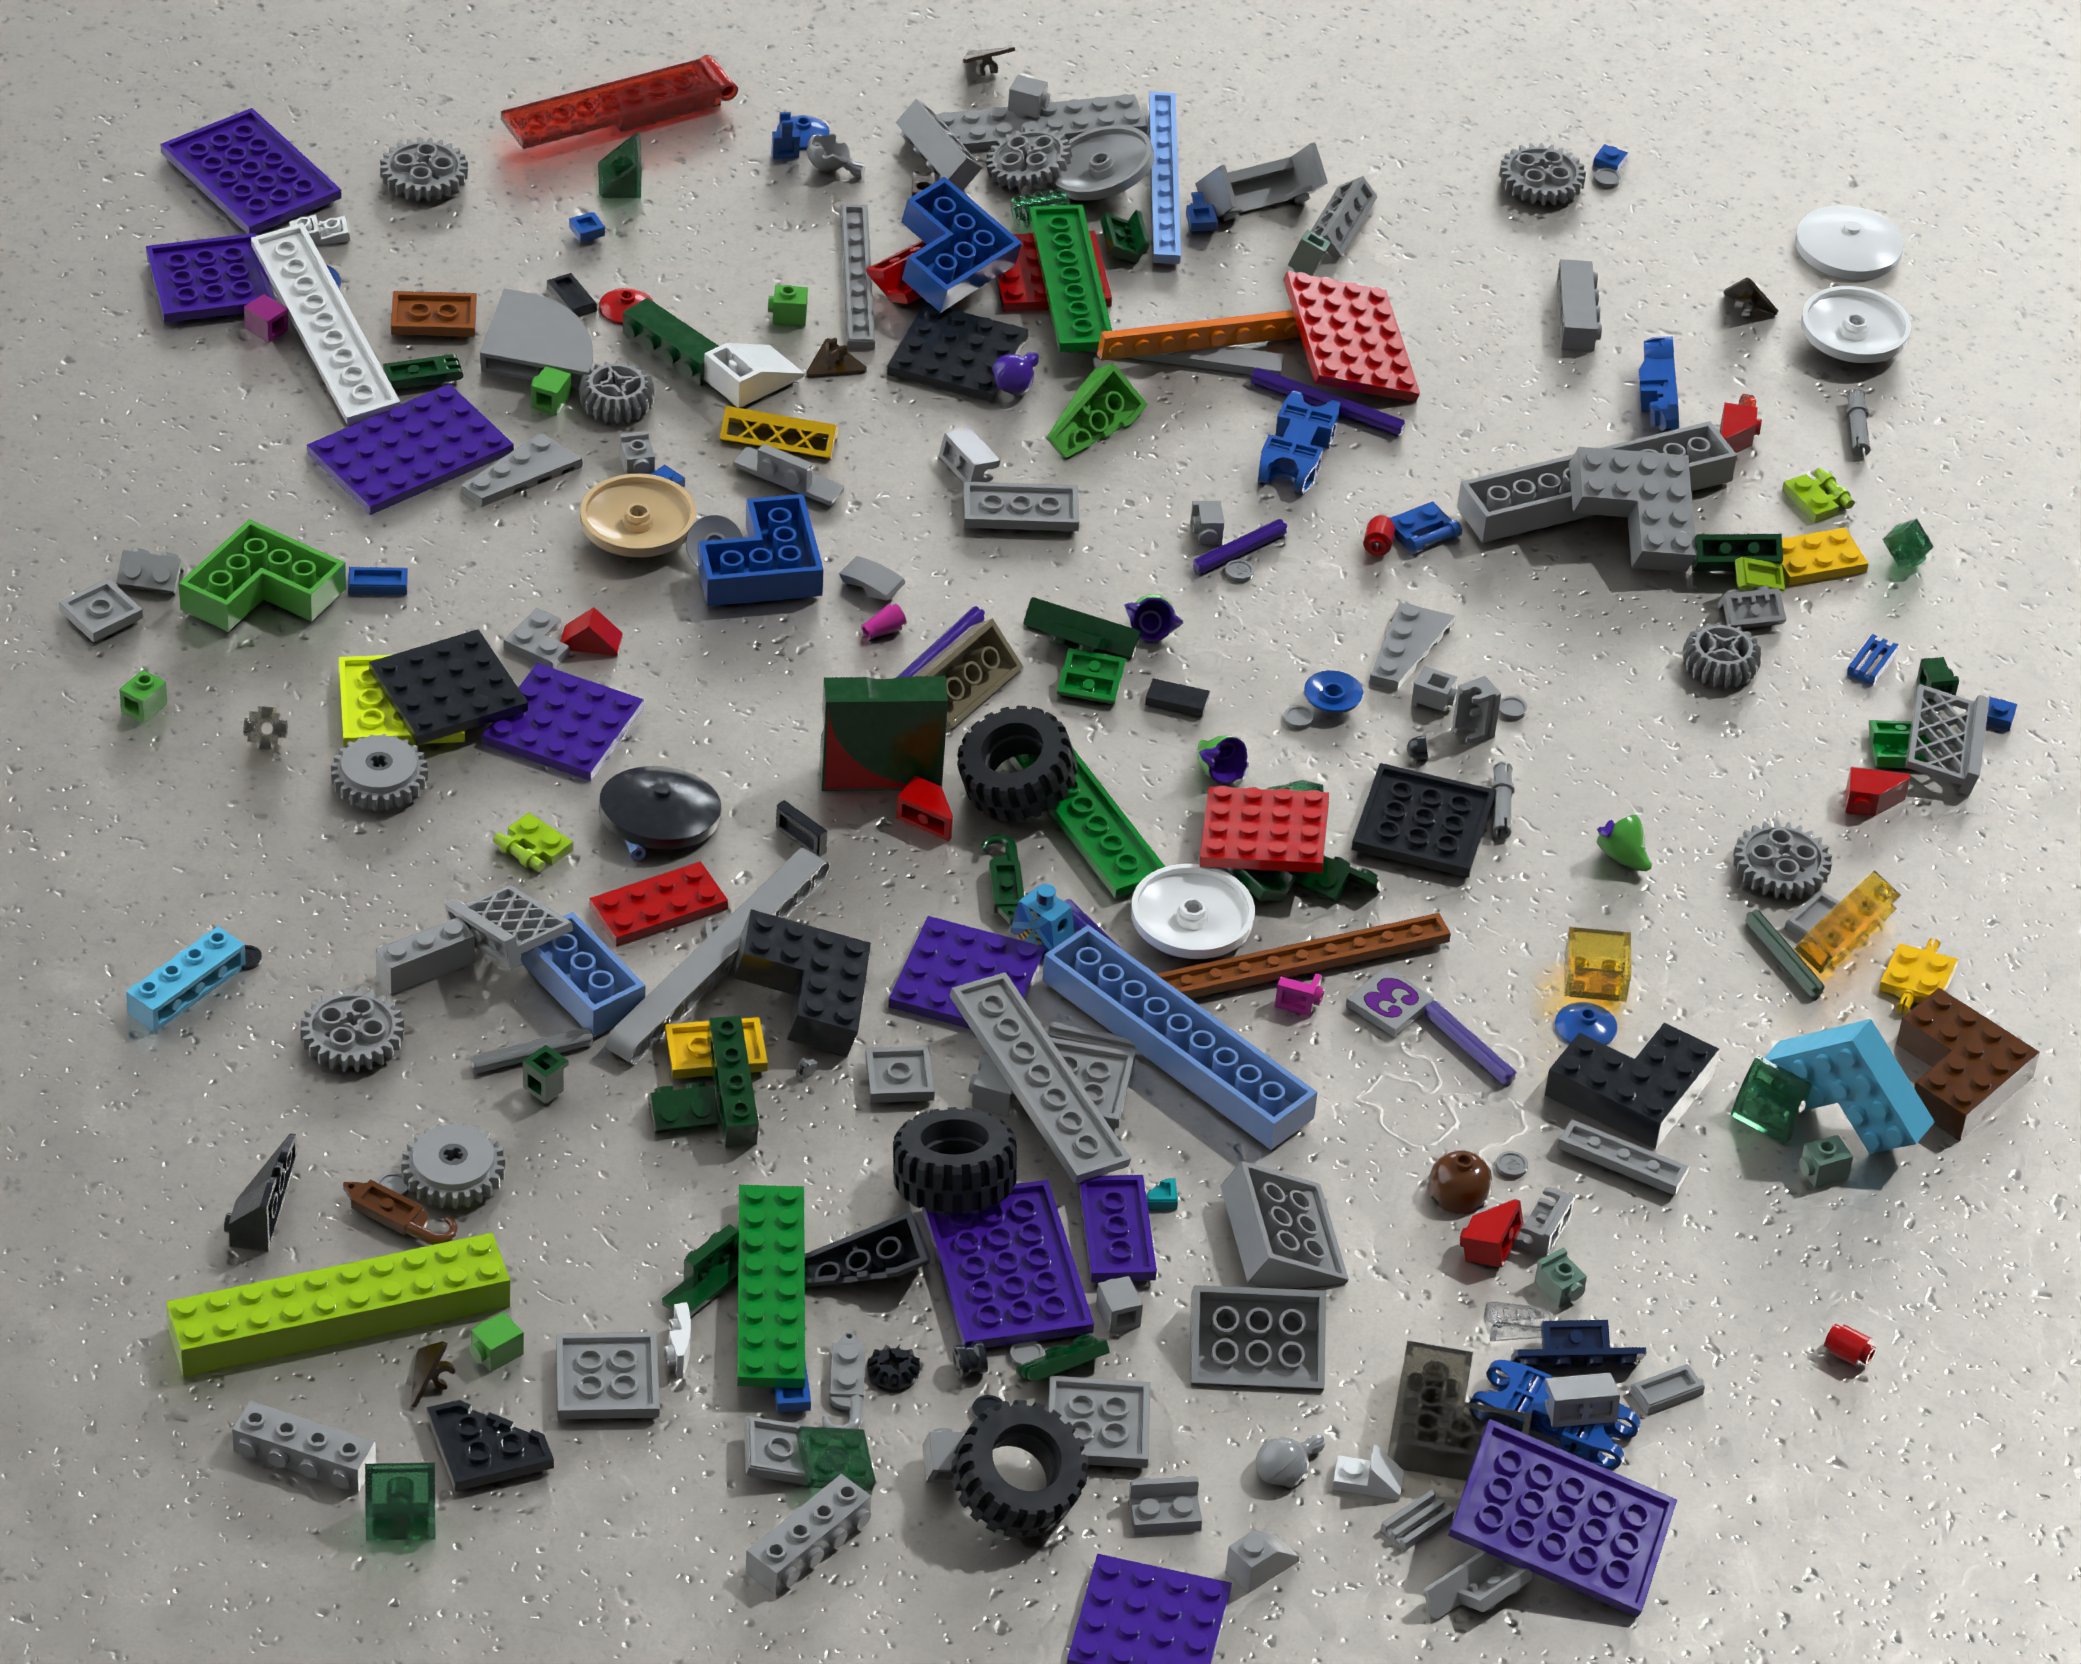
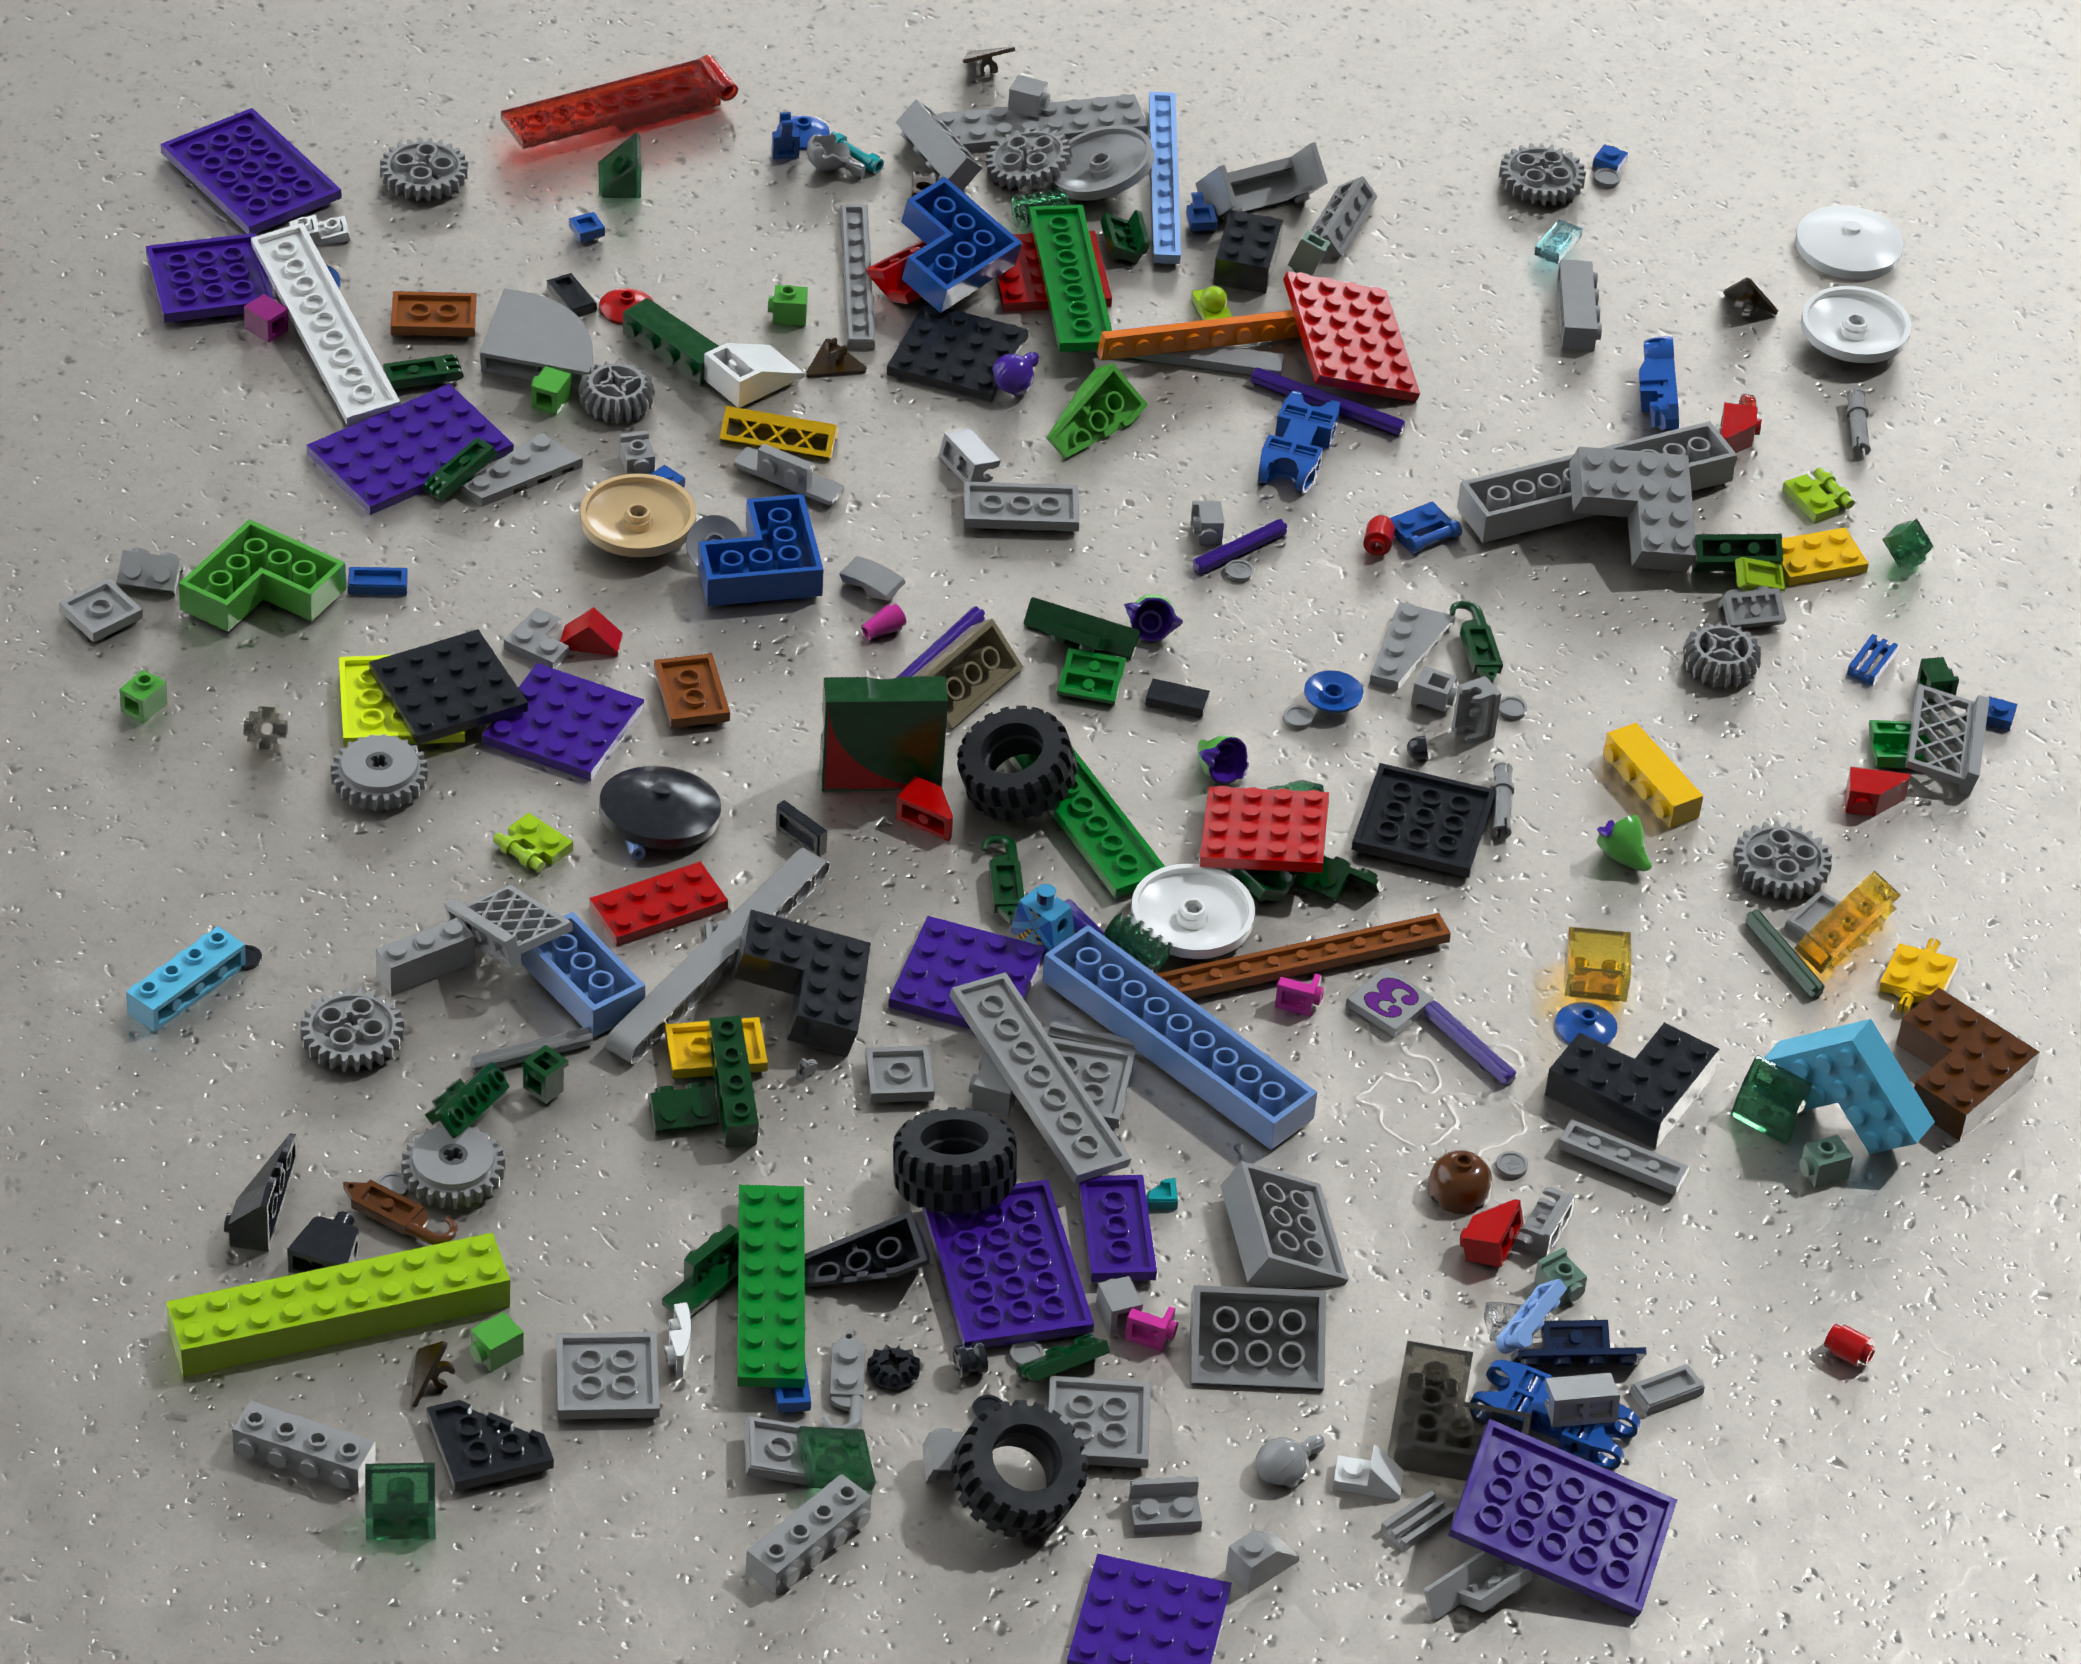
none -> black torso [287,1211,360,1274]
none -> dark green hinge [422,437,498,501]
none -> dark green bracket [425,1062,510,1138]
none -> dark orange plate [654,653,730,728]
none -> teal bar [830,131,884,174]
none -> clear green piece [1103,913,1173,973]
none -> dark pink bracket [1125,1306,1179,1352]
none -> lime tile [1191,286,1233,320]
none -> black brick [1213,210,1283,294]
none -> dark green plate [1449,600,1503,684]
none -> light blue plate [1496,1278,1567,1354]
none -> clear light blue plate [1534,219,1583,264]
none -> yellow brick [1603,722,1703,828]

